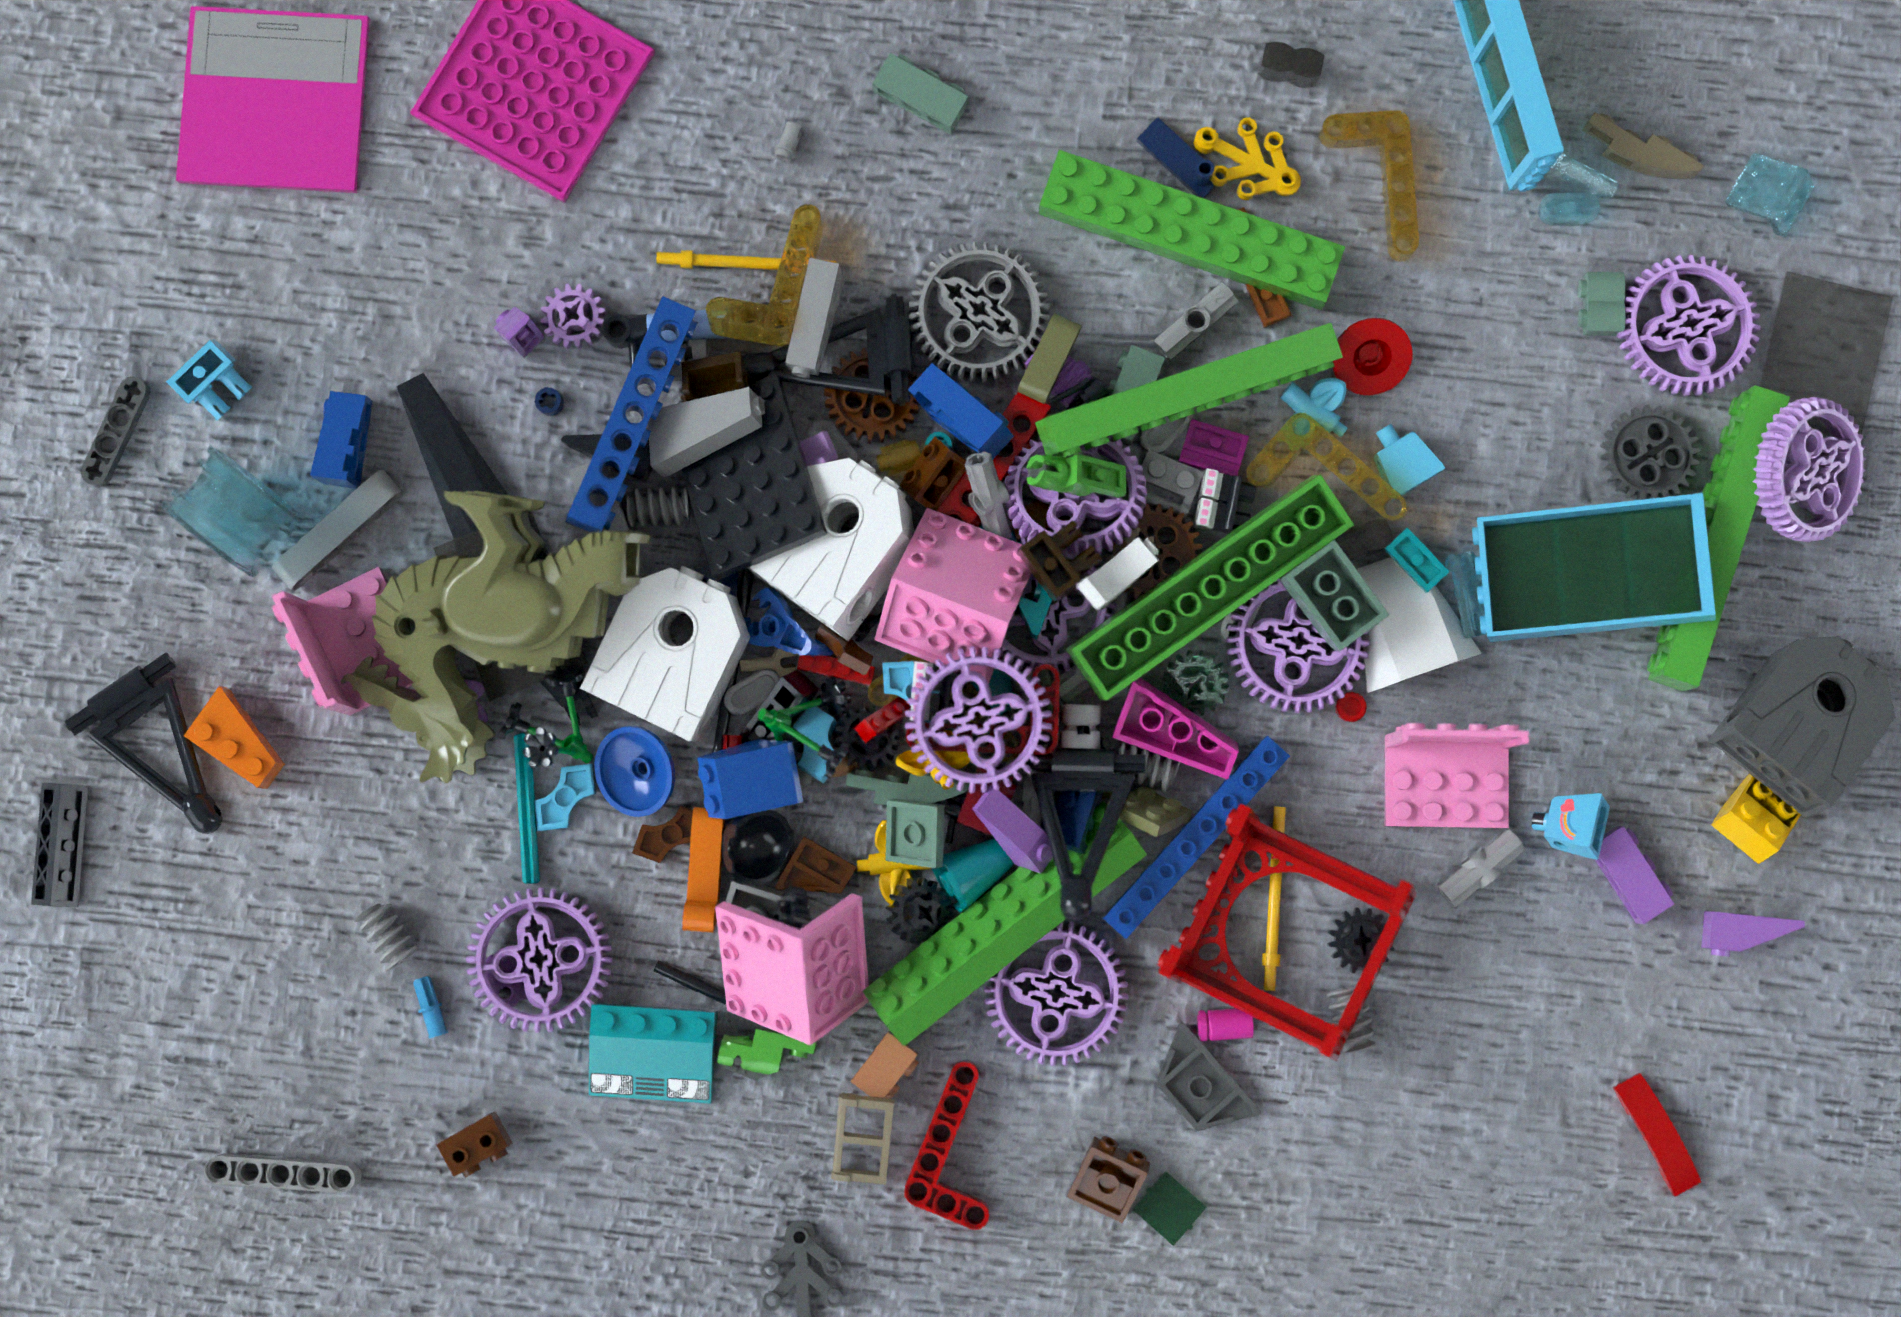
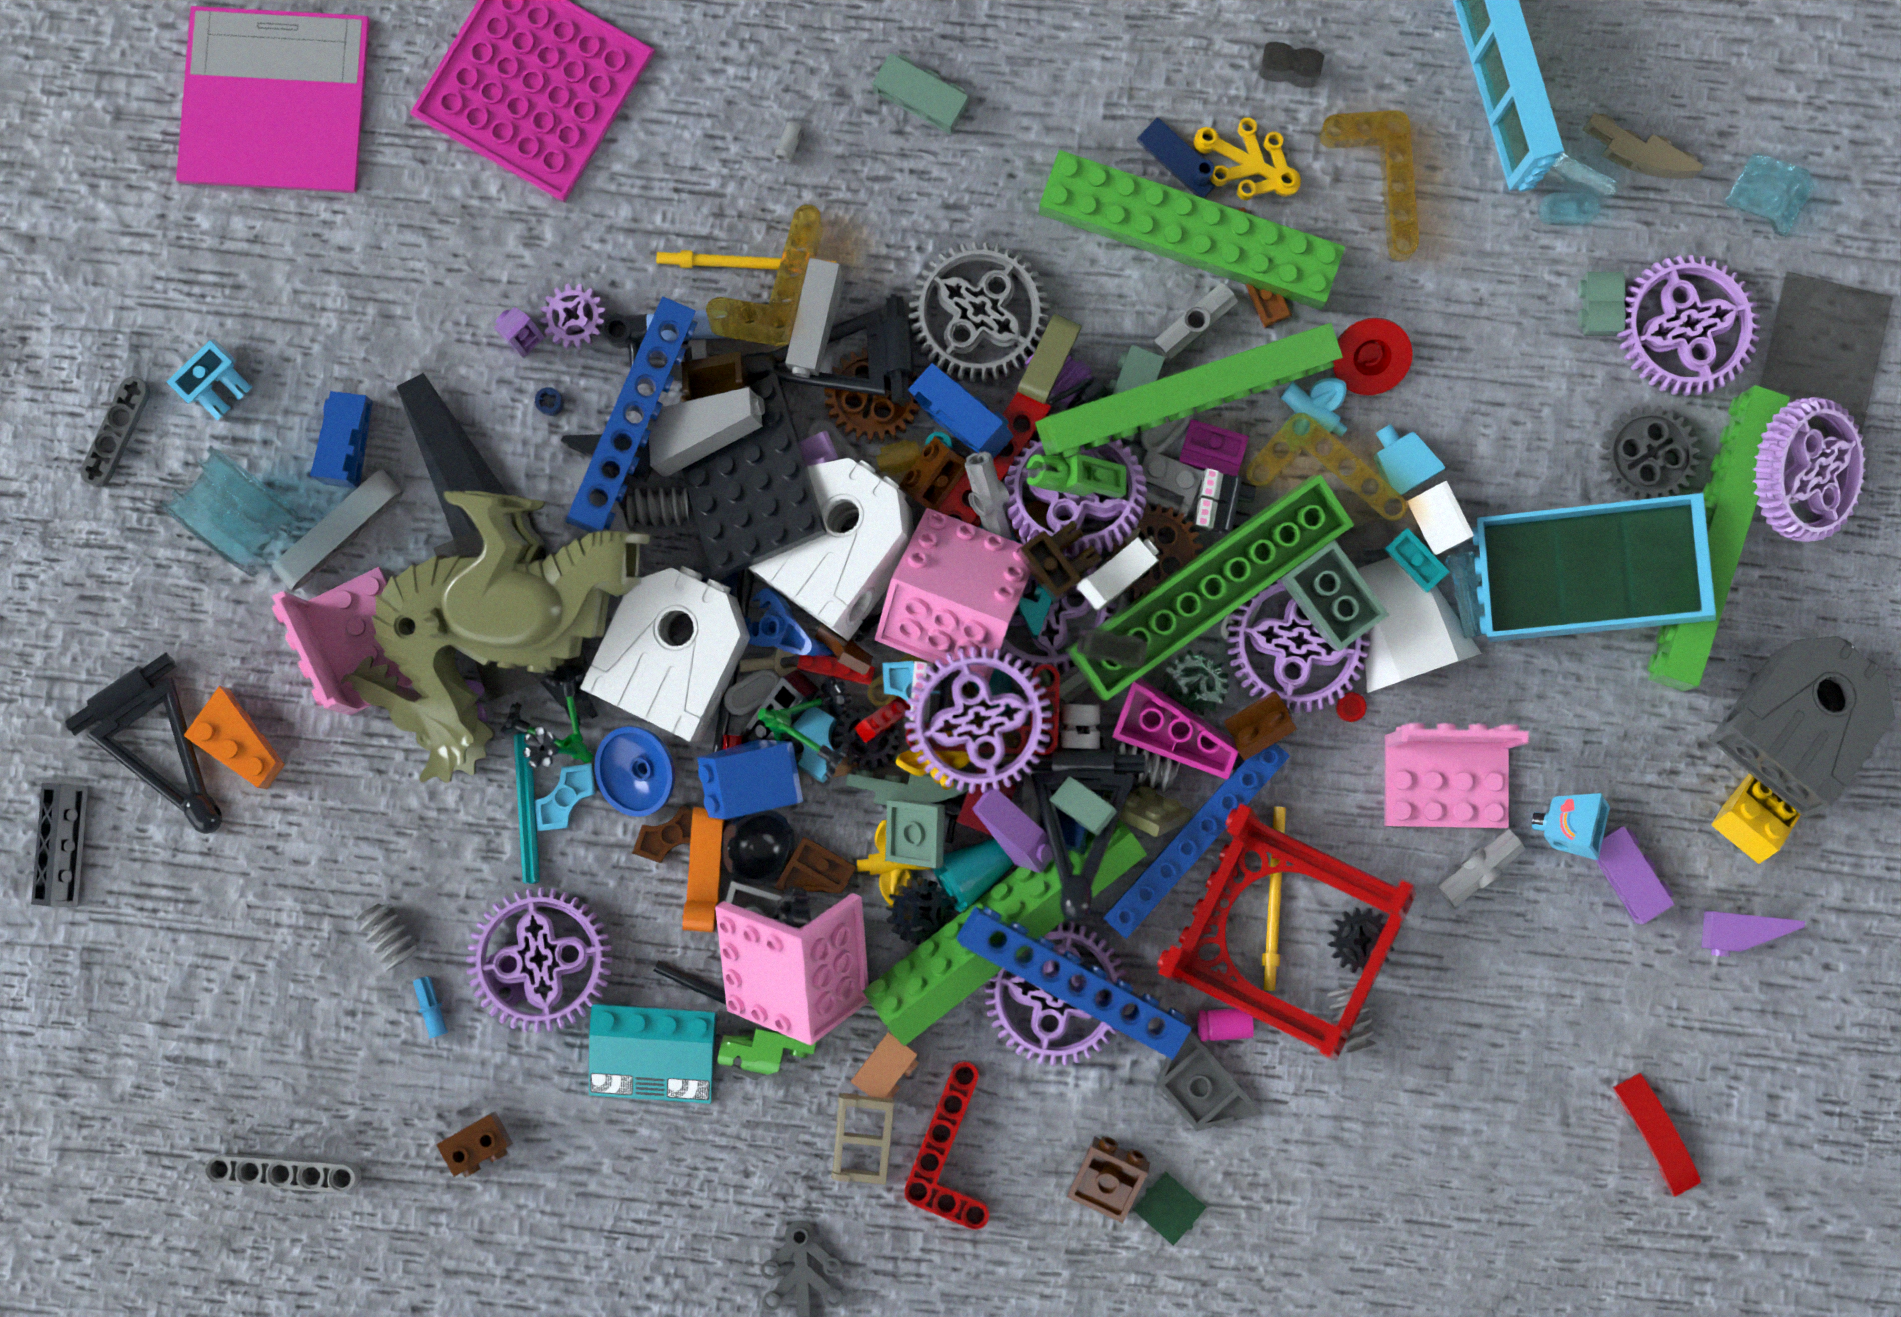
none -> blue brick [956,906,1192,1060]
none -> sand green slope [1050,776,1117,836]
none -> clear smoke brick [1076,628,1148,667]
none -> reddish brown bracket [1224,691,1297,761]
none -> white slope [1407,481,1474,556]

